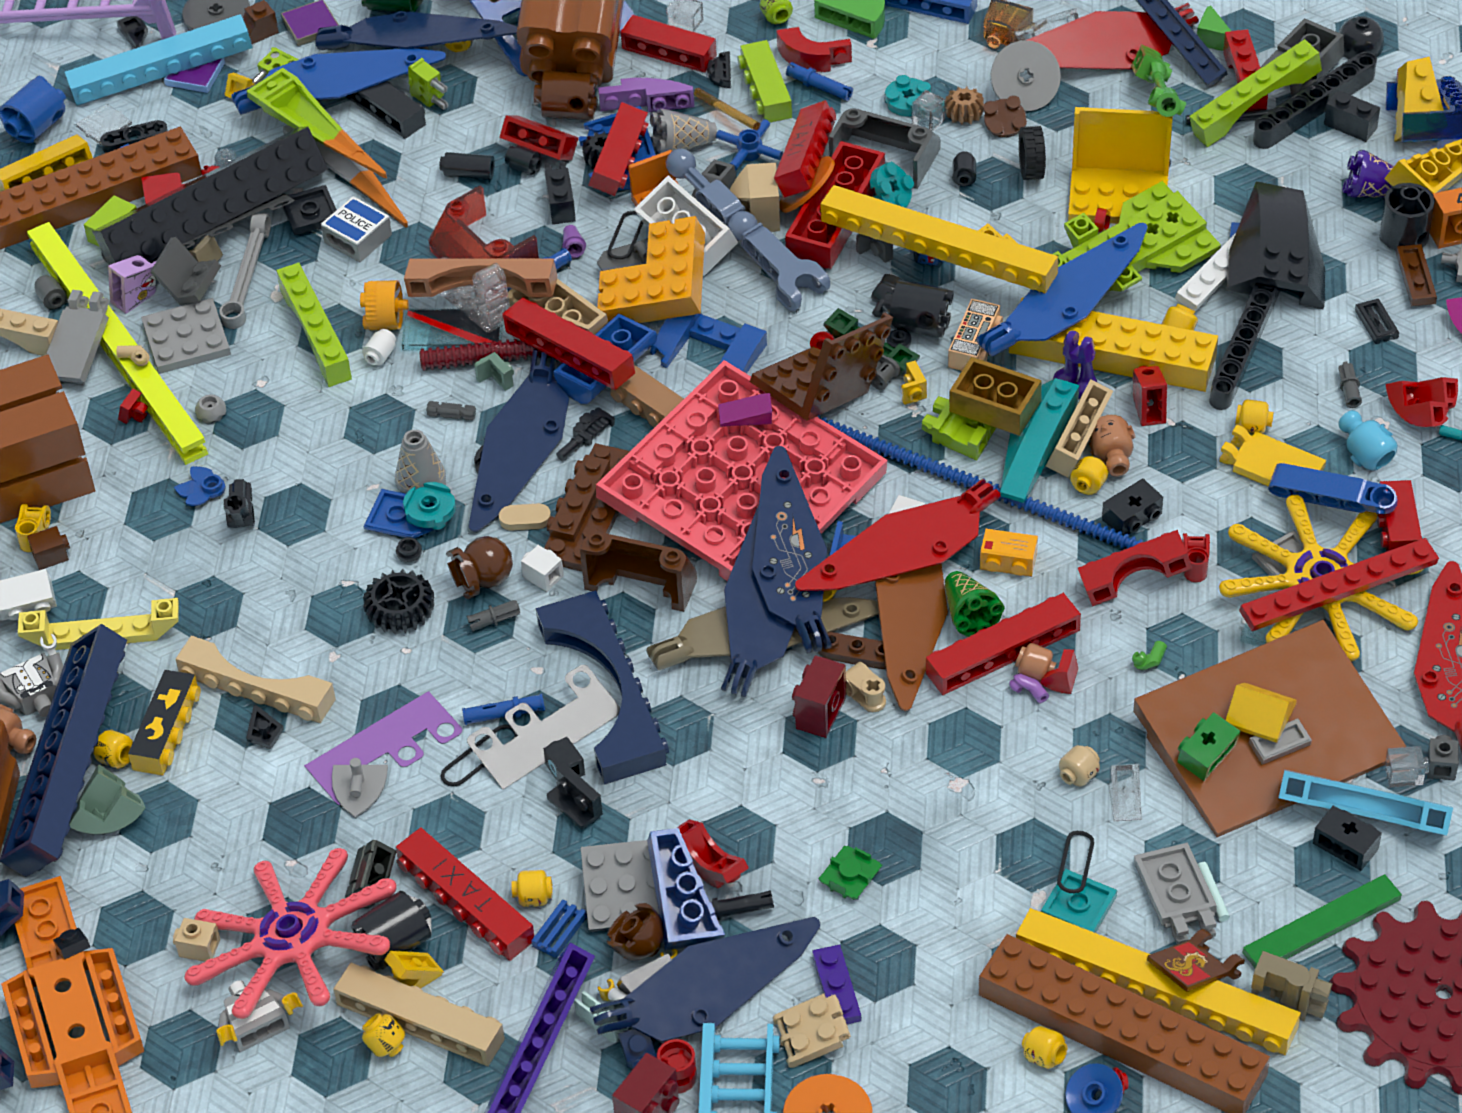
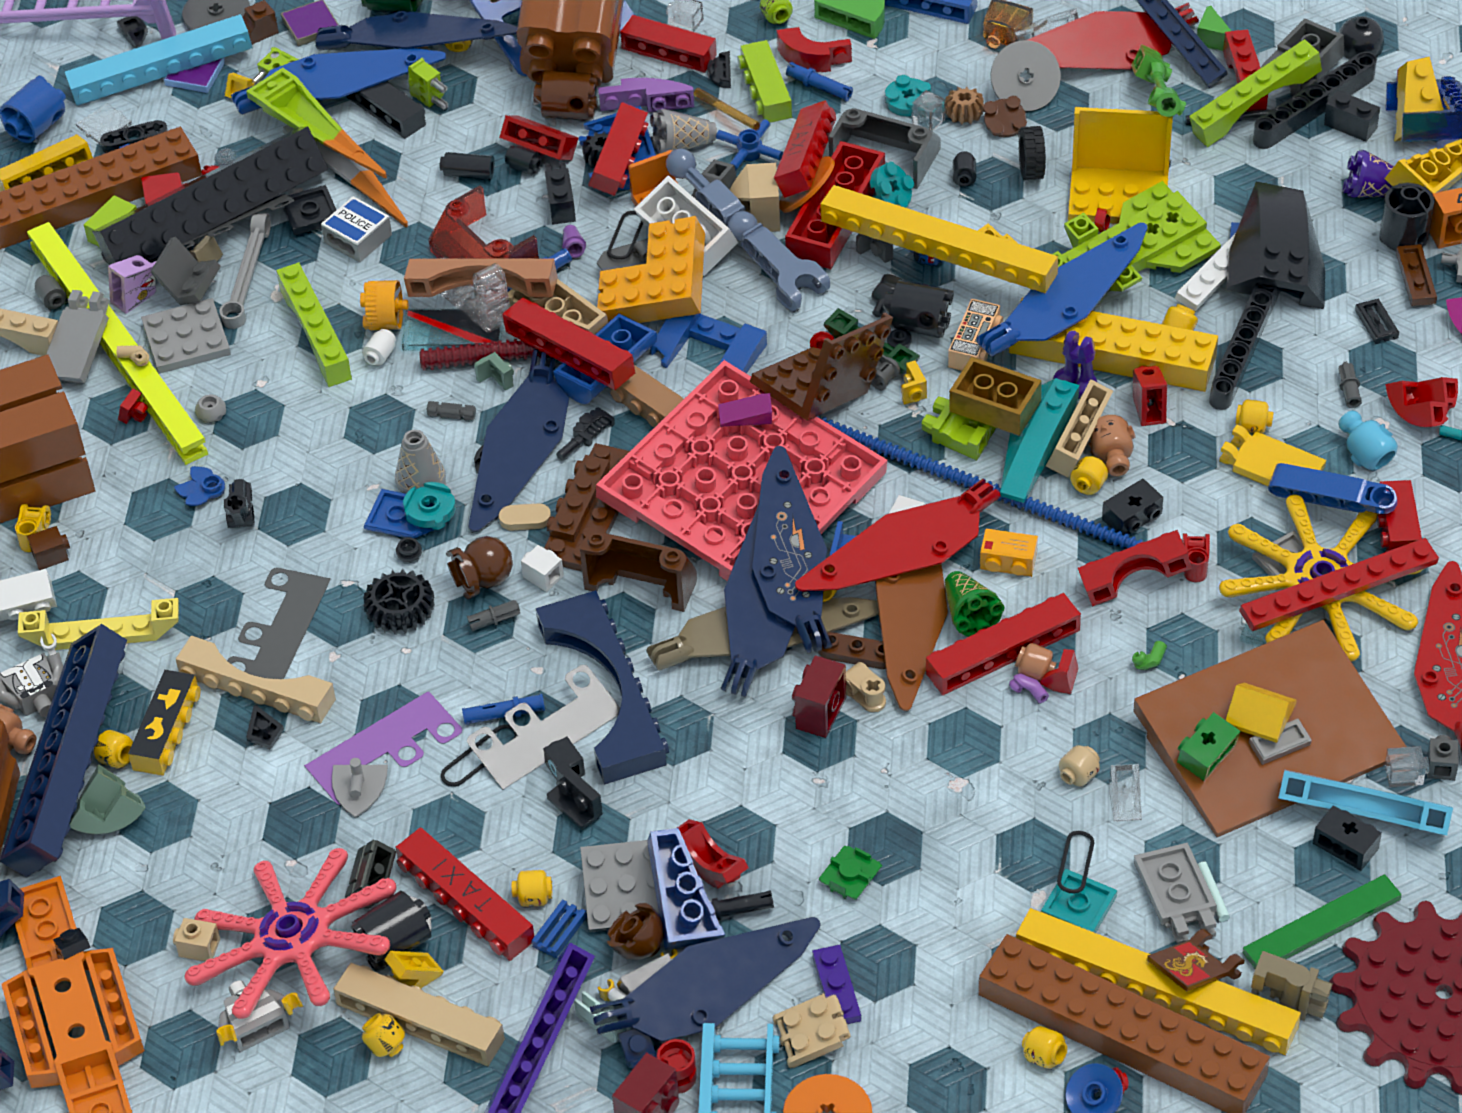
none -> dark grey piece [227,568,331,679]

